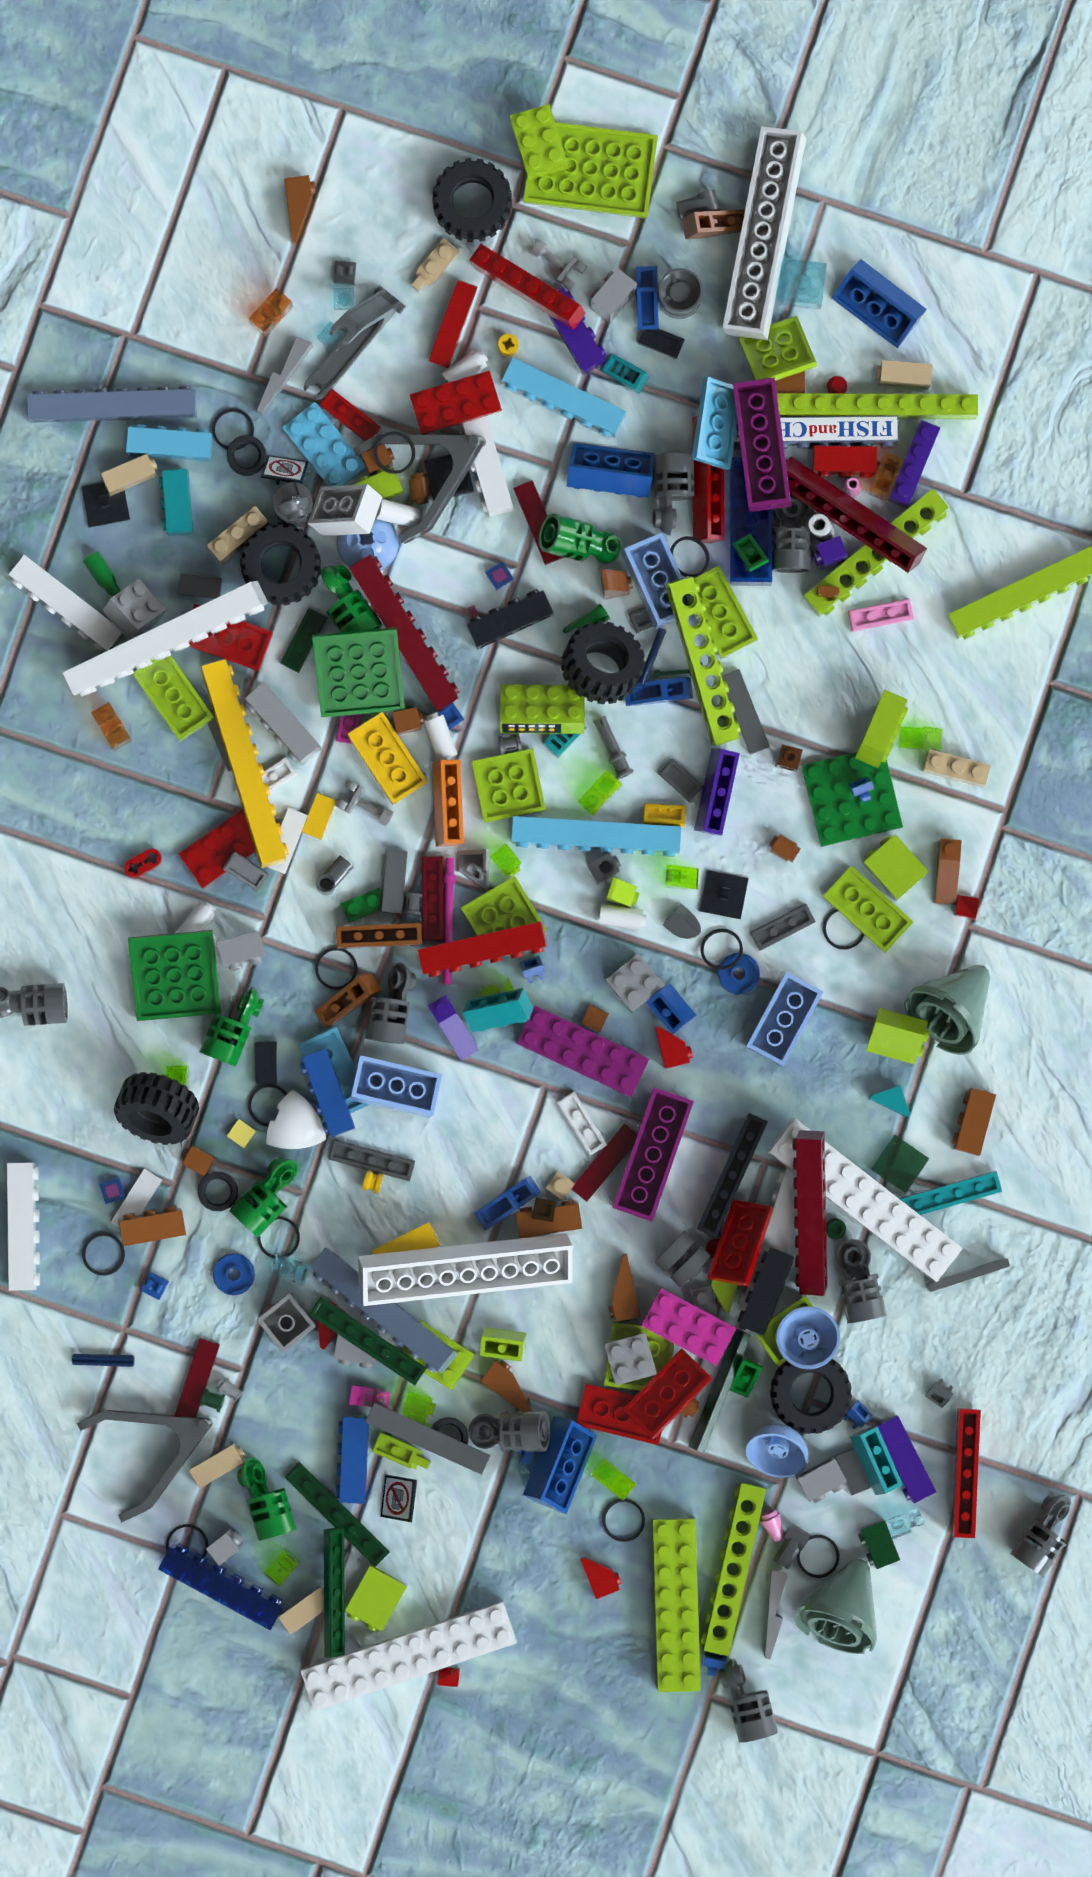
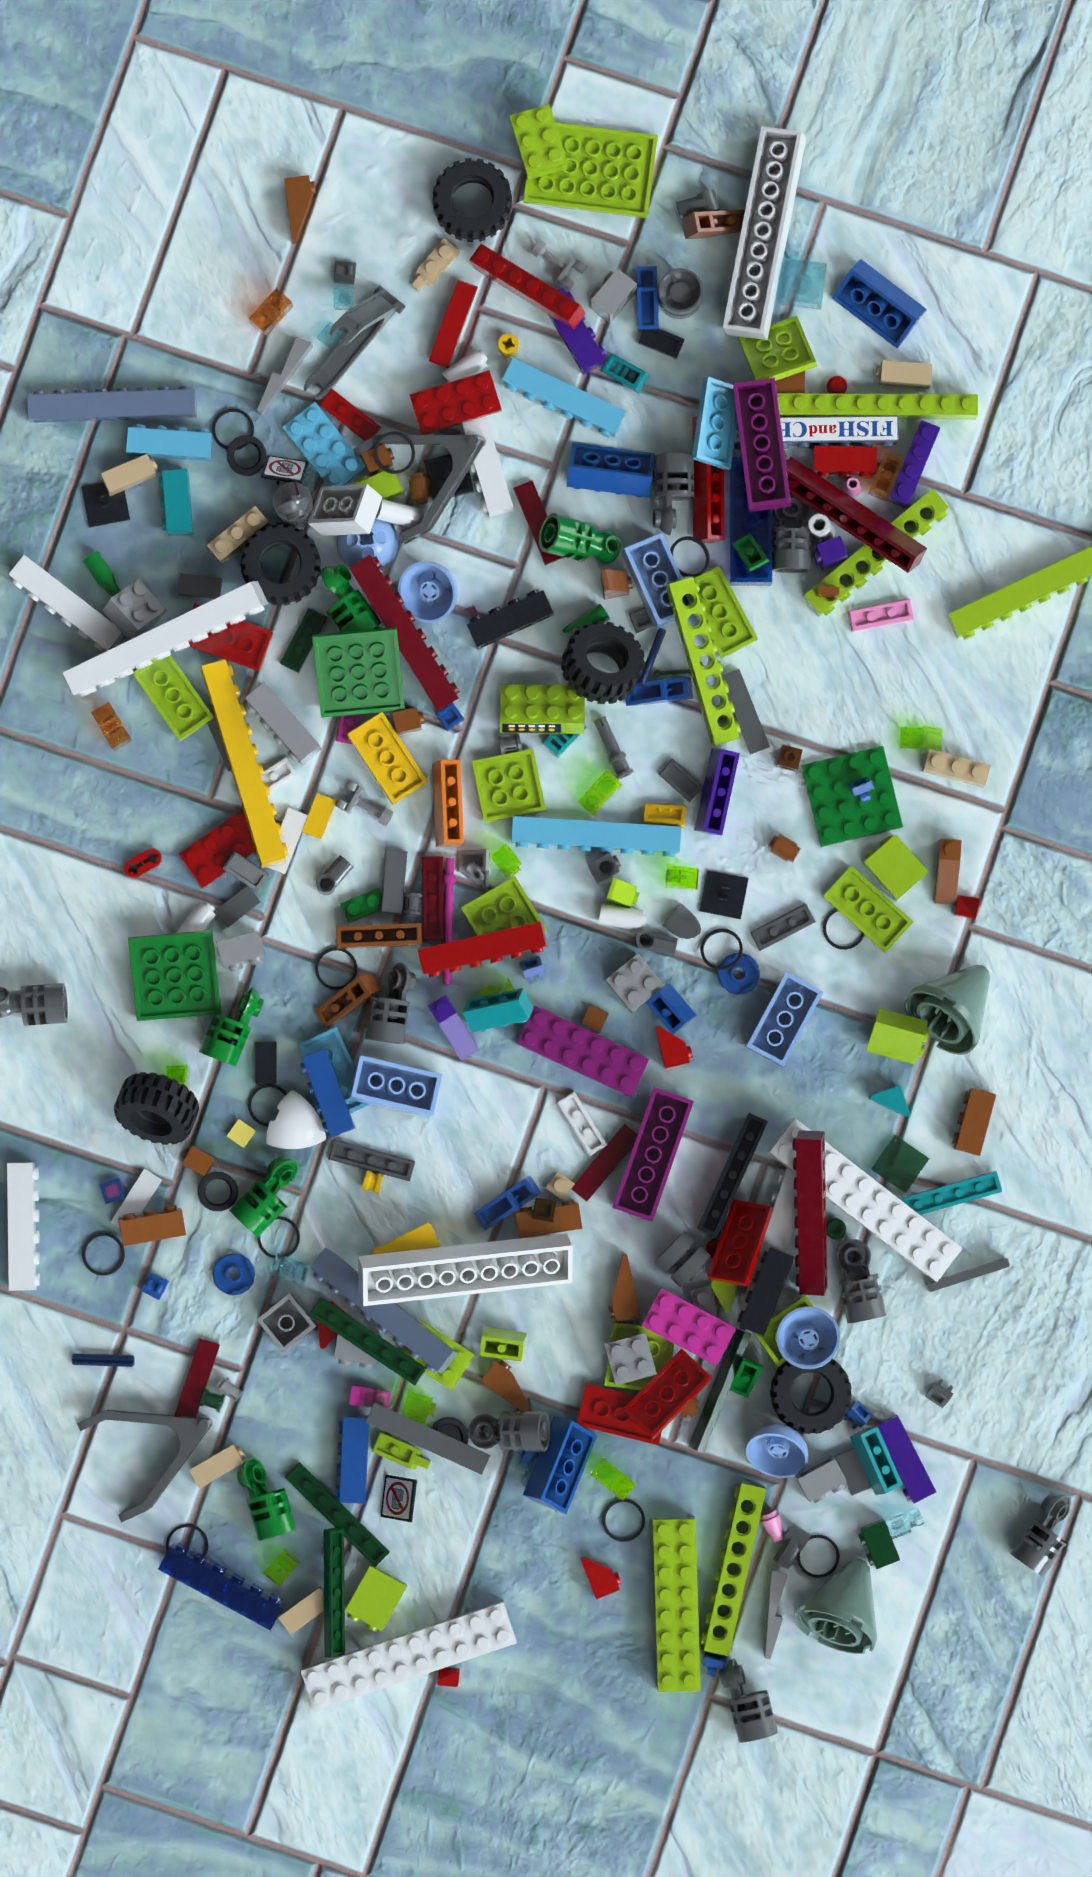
light grey brick [206,1529,244,1566] -> none
white brick [424,712,458,761] -> none
tile [485,561,514,591] -> none
lime brick [855,689,909,768] -> none
red brick [952,1408,981,1538] -> none
none -> dark grey tile [214,885,261,928]
none -> light blue piece [398,561,458,623]
none -> dark grey piece [635,930,678,956]

